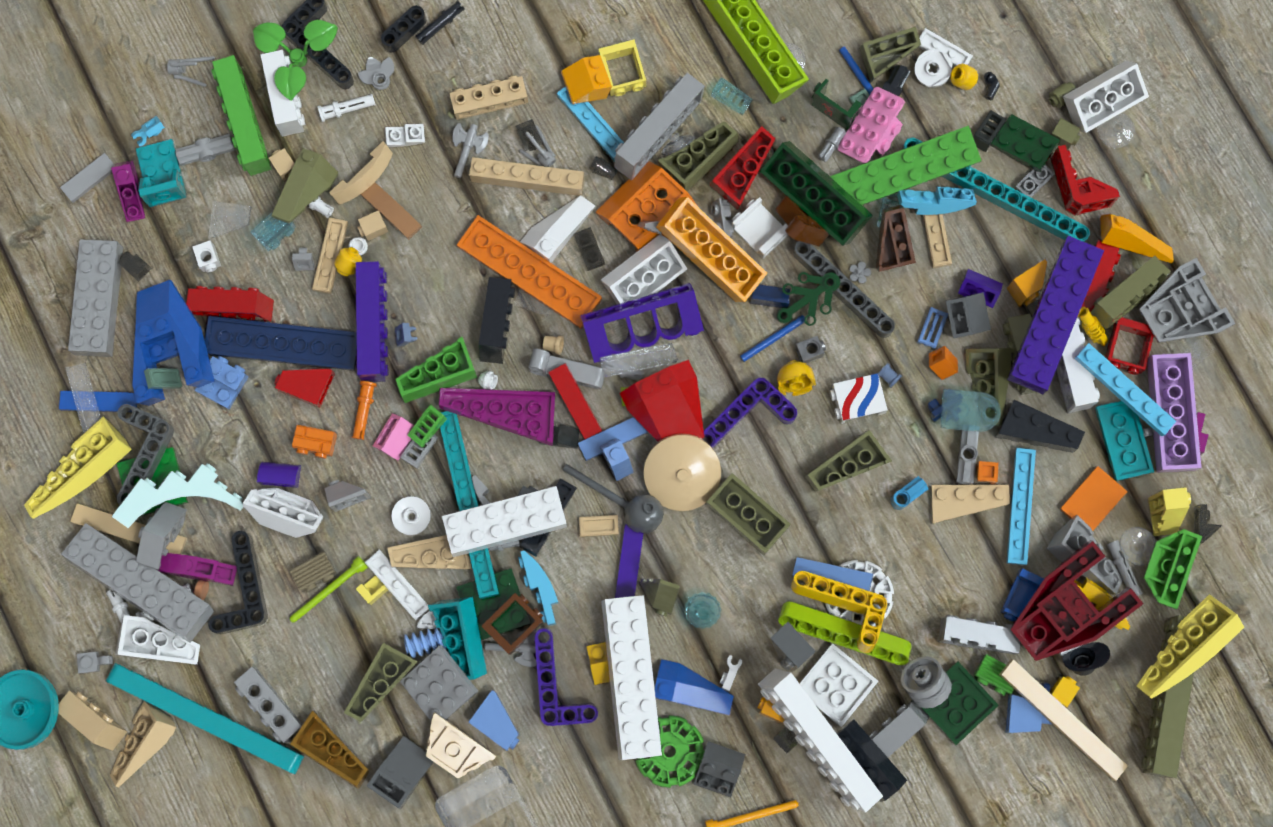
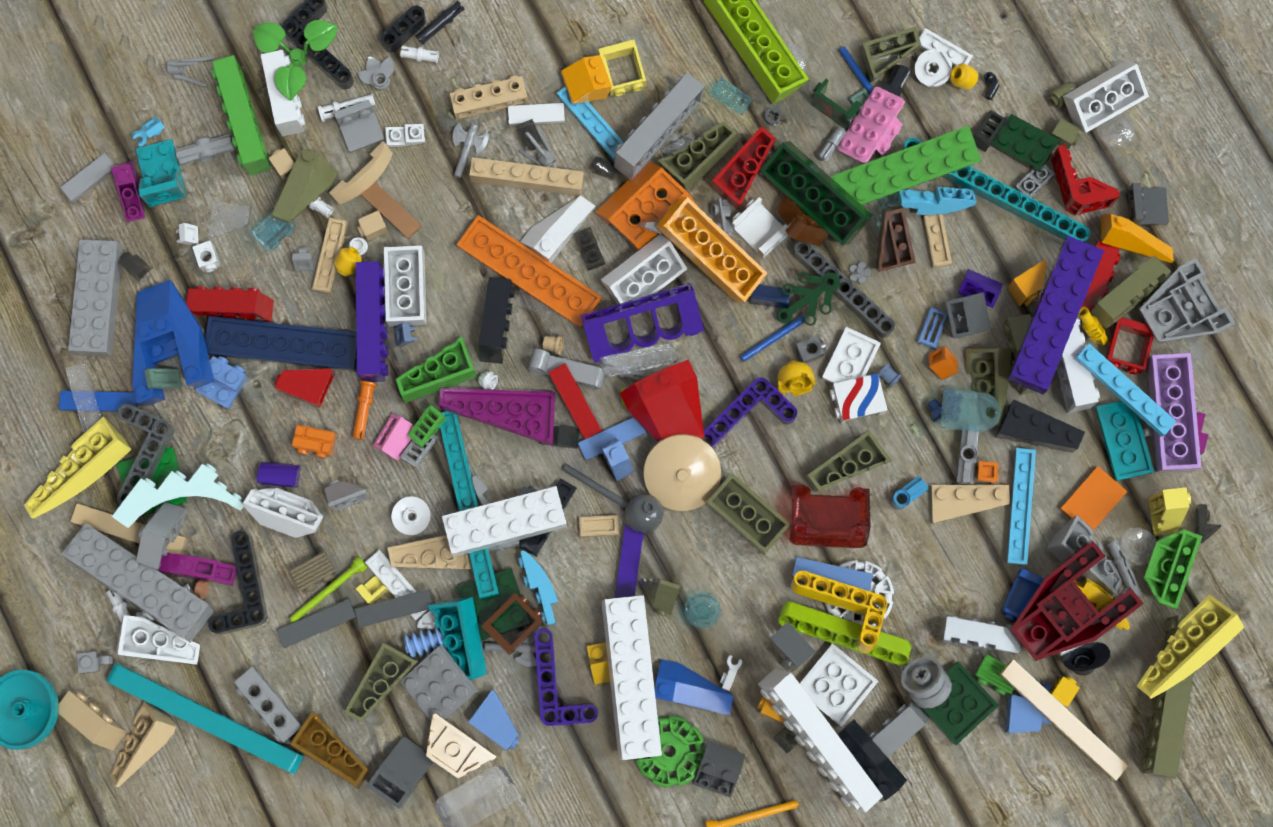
none -> white tile [176,223,199,246]
none -> dark grey tile [277,599,357,648]
none -> light grey bracket [334,100,384,153]
none -> dark grey tile [355,589,433,628]
none -> white brick [384,246,427,327]
none -> white pin [400,46,439,63]
none -> white tile [508,103,565,126]
none -> dark grey bush [764,108,782,126]
none -> clear red windscreen [789,484,871,548]
none -> white plate [822,327,881,384]
none -> dark grey bracket [1127,183,1169,226]

